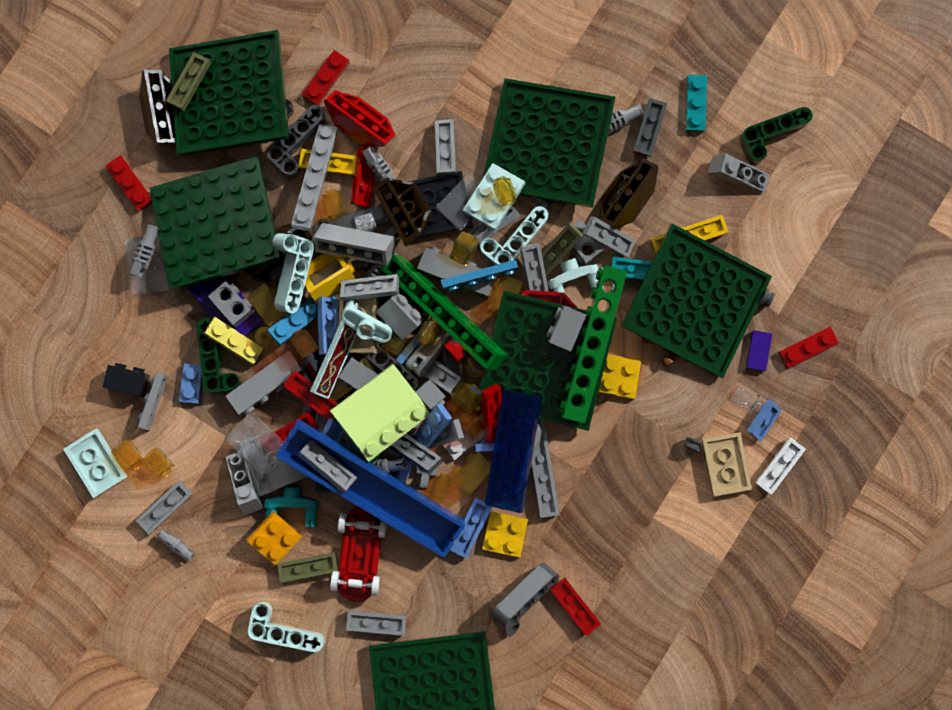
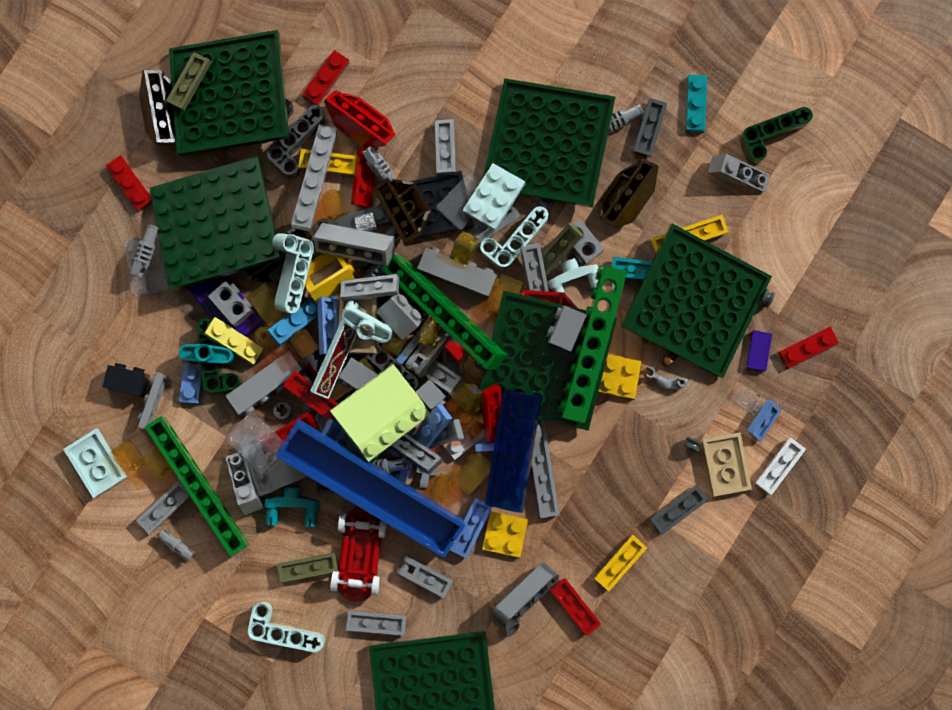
light orange plate [246,511,302,565] -> none
light grey plate [298,439,357,493] -> none
dark azure plate [441,260,518,292] -> none
clear yellow brick [492,176,517,206] -> none
light grey plate [583,216,636,258] -> none
none -> green brick [145,416,250,557]
none -> teal connector [179,344,236,364]
none -> dark grey bush [274,402,292,420]
none -> light grey plate [396,555,453,598]
none -> yellow plate [594,535,647,592]
none -> light grey arm [644,367,687,390]
none -> dark grey plate [650,485,708,535]

